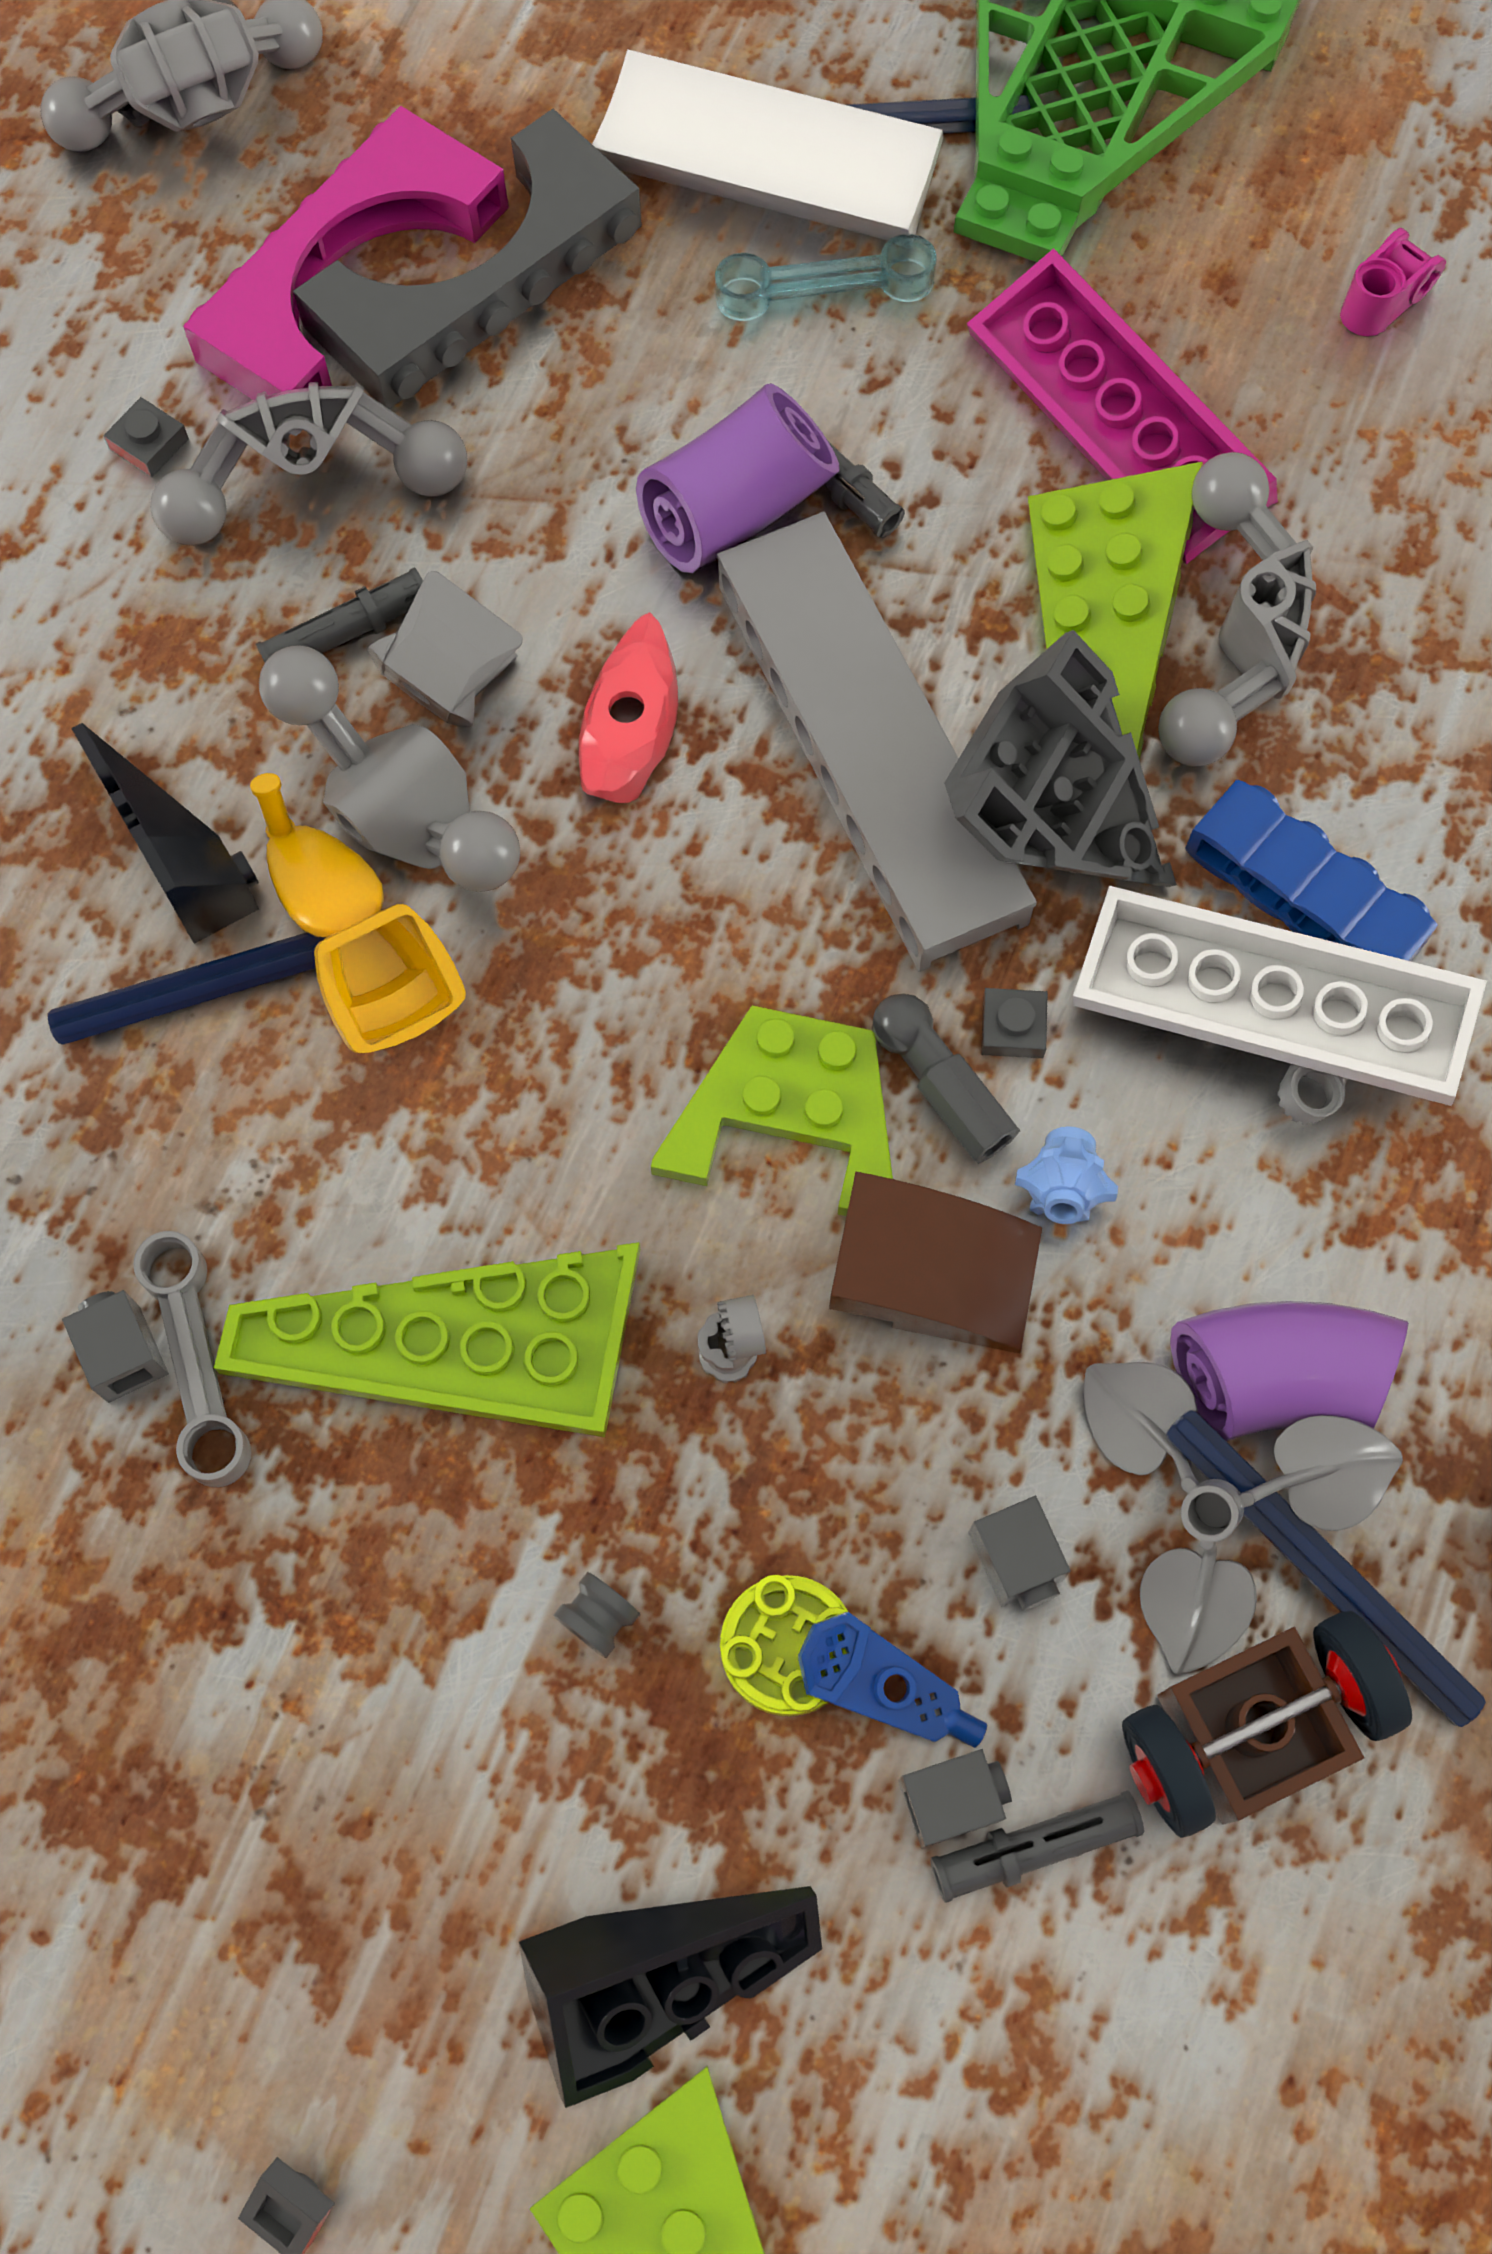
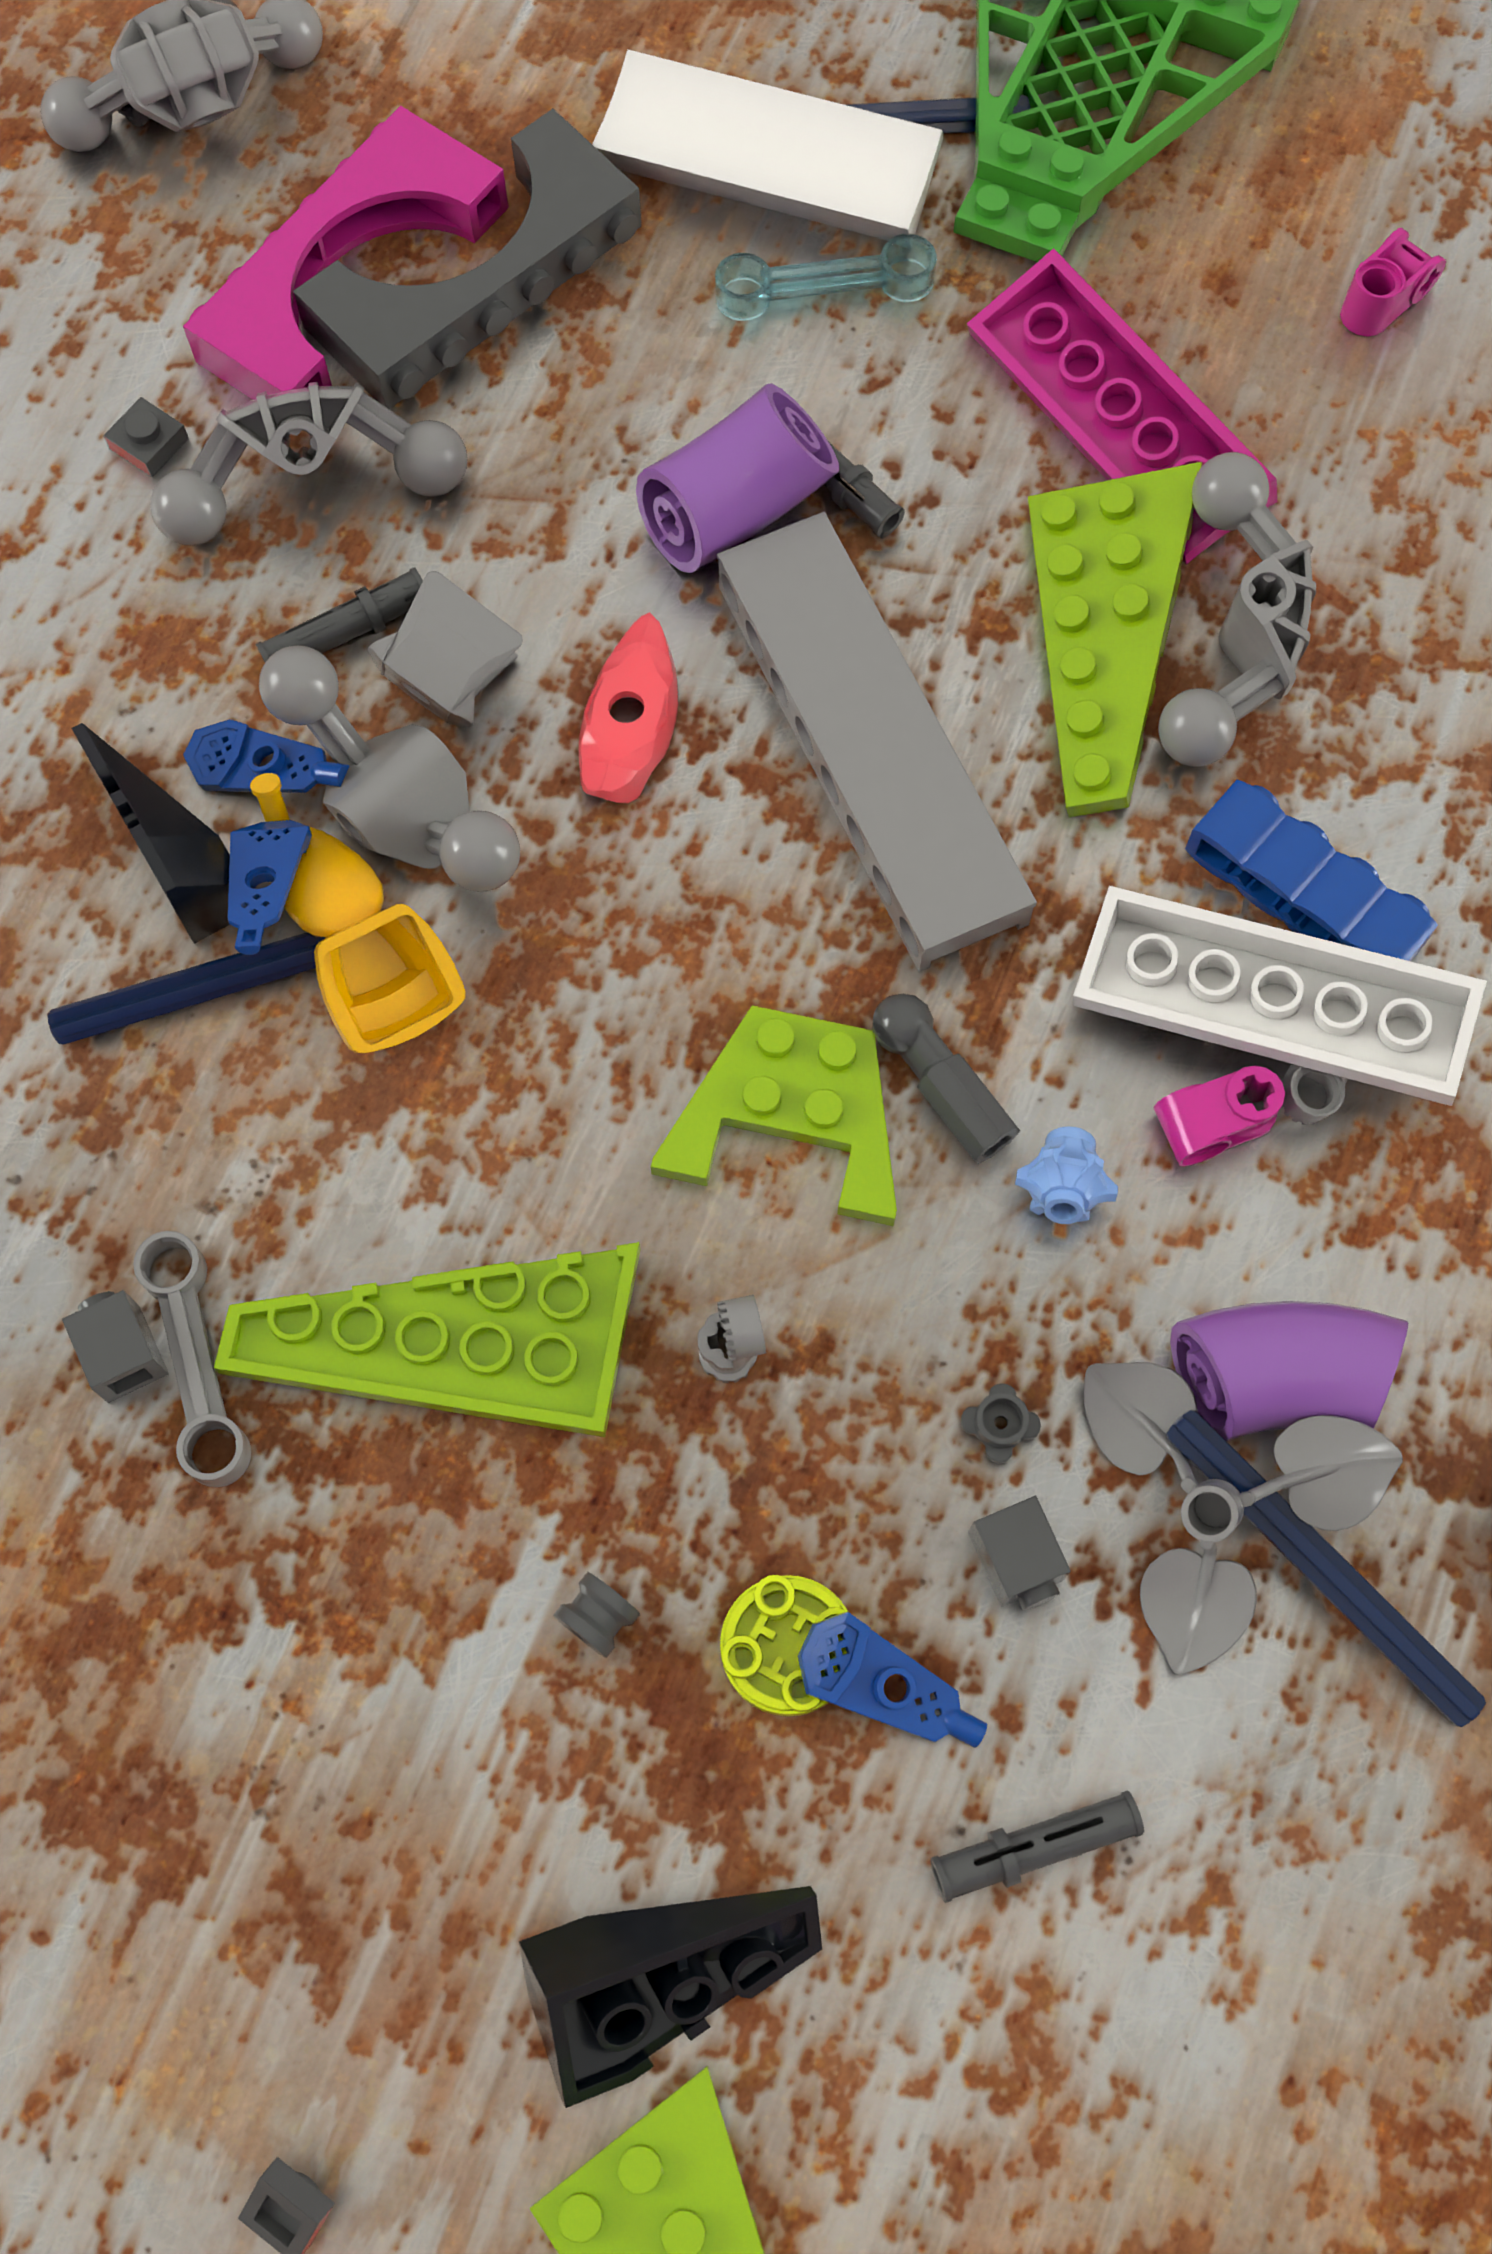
reddish brown slope [829,1171,1042,1354] -> none
dark grey brick [899,1749,1012,1849] -> none
dark grey wedge [944,630,1177,887] -> none
dark grey plate [981,988,1048,1058] -> none
brick [1122,1611,1412,1838] -> none
none -> blue piece [183,719,350,793]
none -> blue piece [228,820,312,955]
none -> dark grey plate [961,1384,1041,1463]
none -> dark pink piece [1153,1066,1285,1167]

